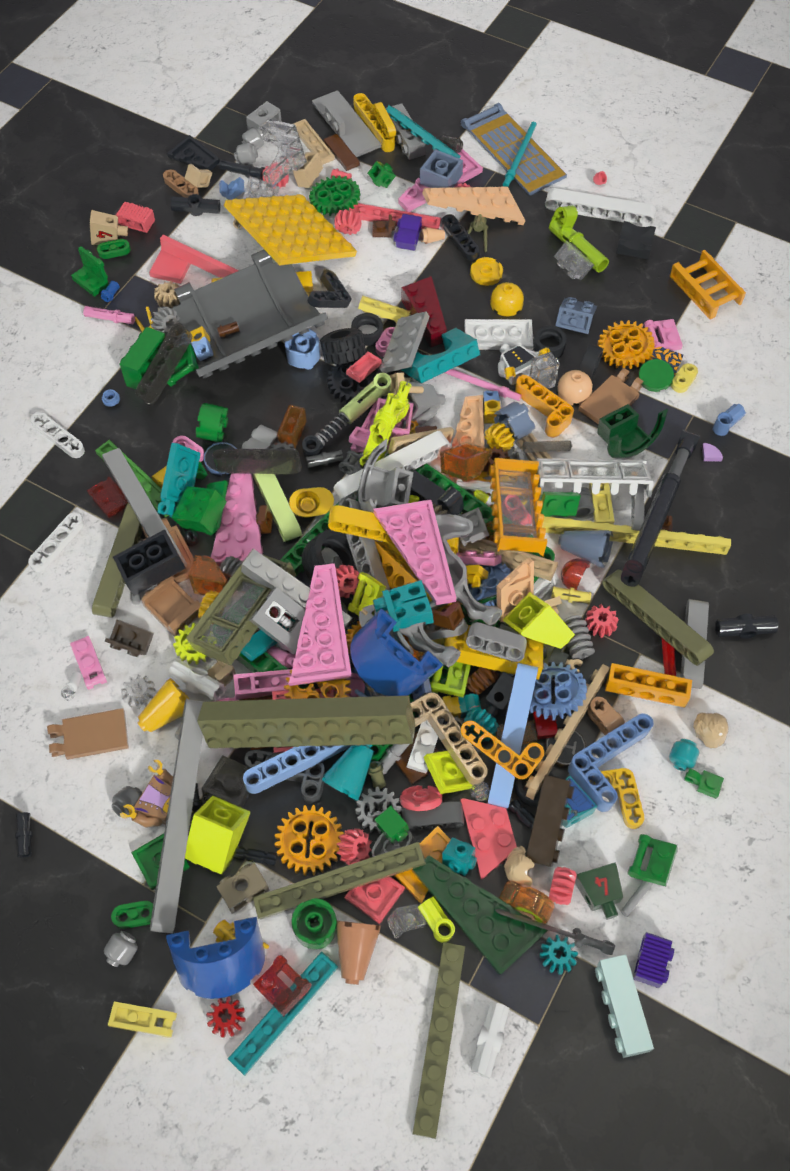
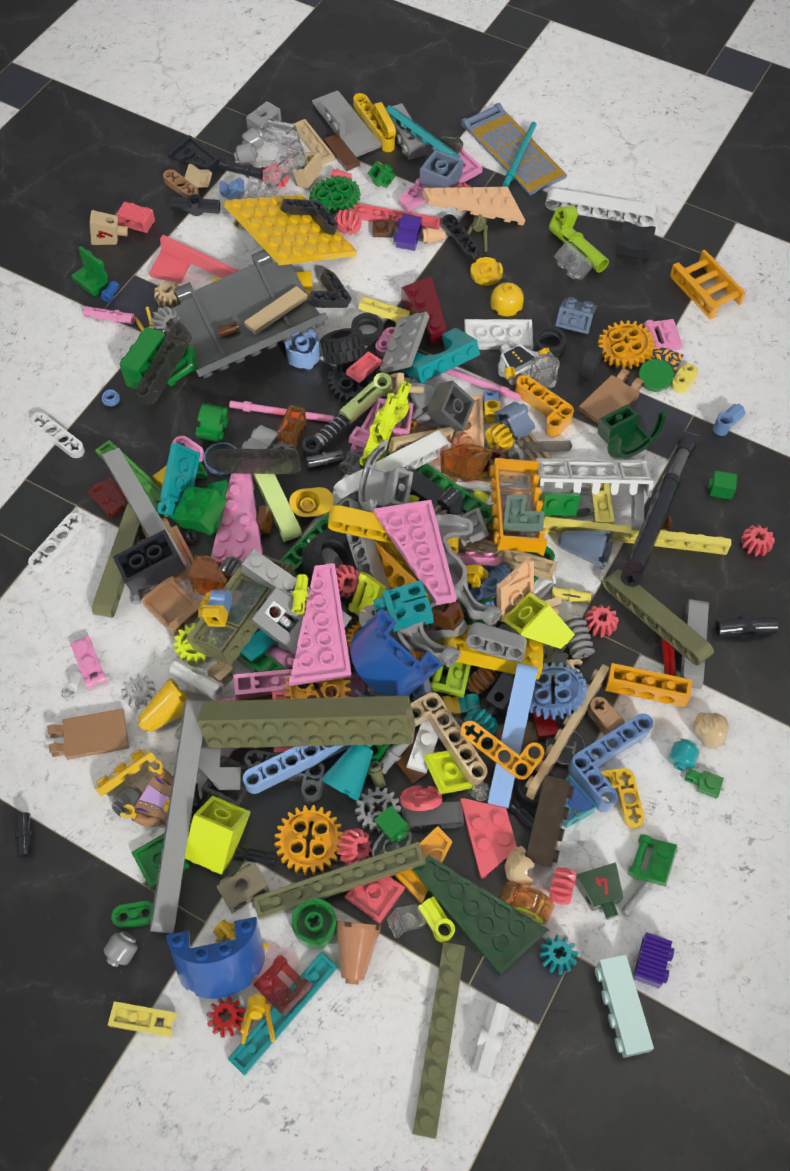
green plate [97,239,131,259] -> none
dark brown bracket [105,620,154,657] -> none
light blue leg [188,326,213,361] -> none
teal brick [442,837,477,876] -> none
dark grey sword [495,909,615,955] -> none
light nougat cylinder [557,370,593,405] -> none
clear red helmet [561,558,591,590] -> none
coral hinge [593,171,607,185] -> none
lavender tile [701,443,723,461] -> none
none -> yellow wing [94,748,156,797]
none -> light grey tile [198,749,241,790]
none -> leg [201,590,232,627]
none -> bright pink bar [229,401,334,422]
none -> yellow plant [240,994,275,1044]
none -> tan tile [244,286,308,335]
none -> black beam [280,199,338,235]
none -> neon yellow axle [291,574,308,615]
none -> dark grey brick [426,381,475,432]
none -> sand green plate [503,495,545,531]
none -> green brick [707,471,737,499]
none -> coral gear [741,524,775,557]

